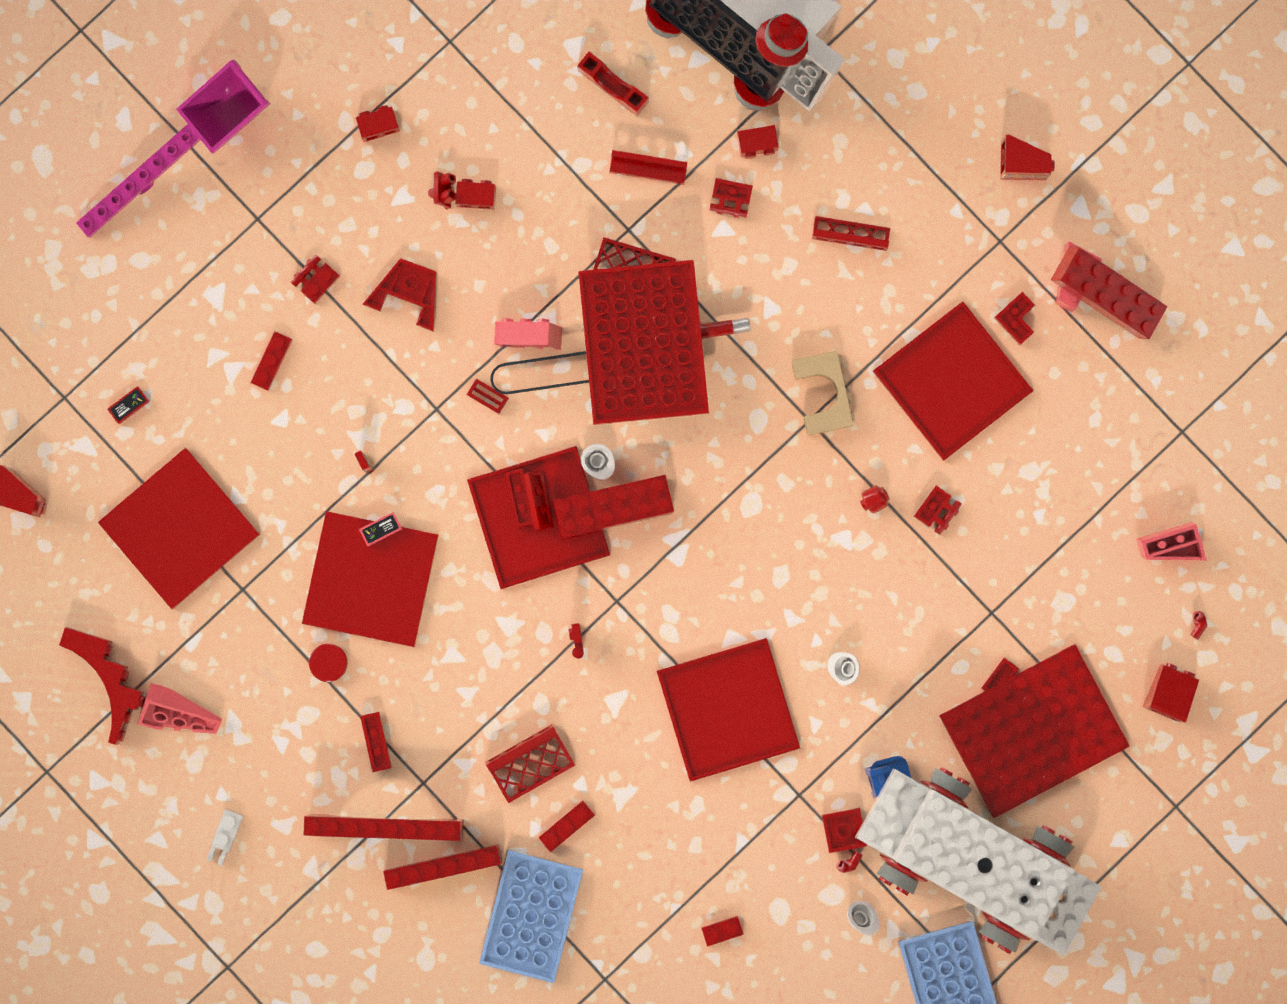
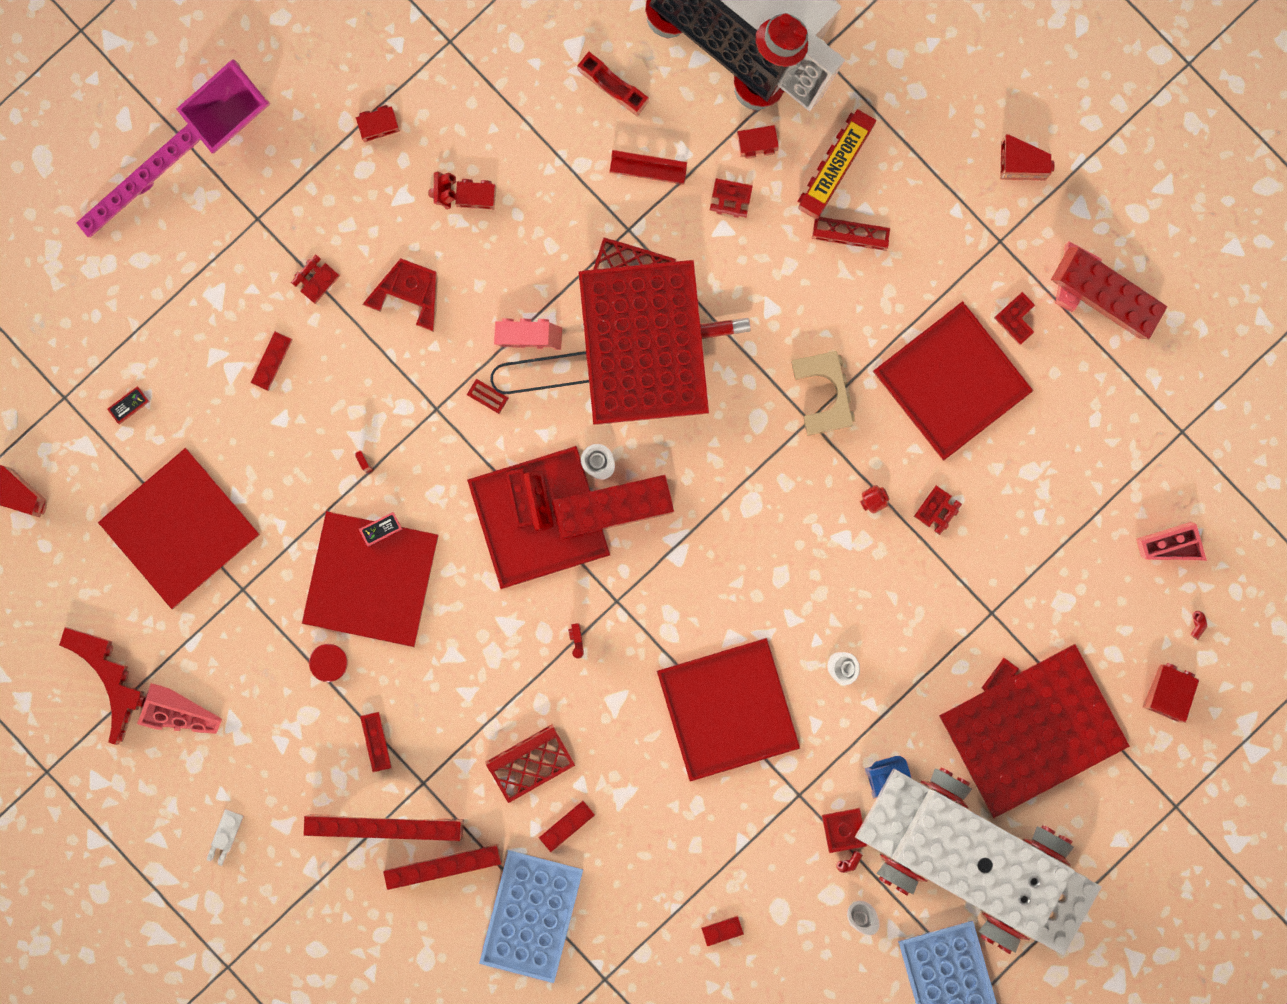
none -> brick [797,109,877,220]

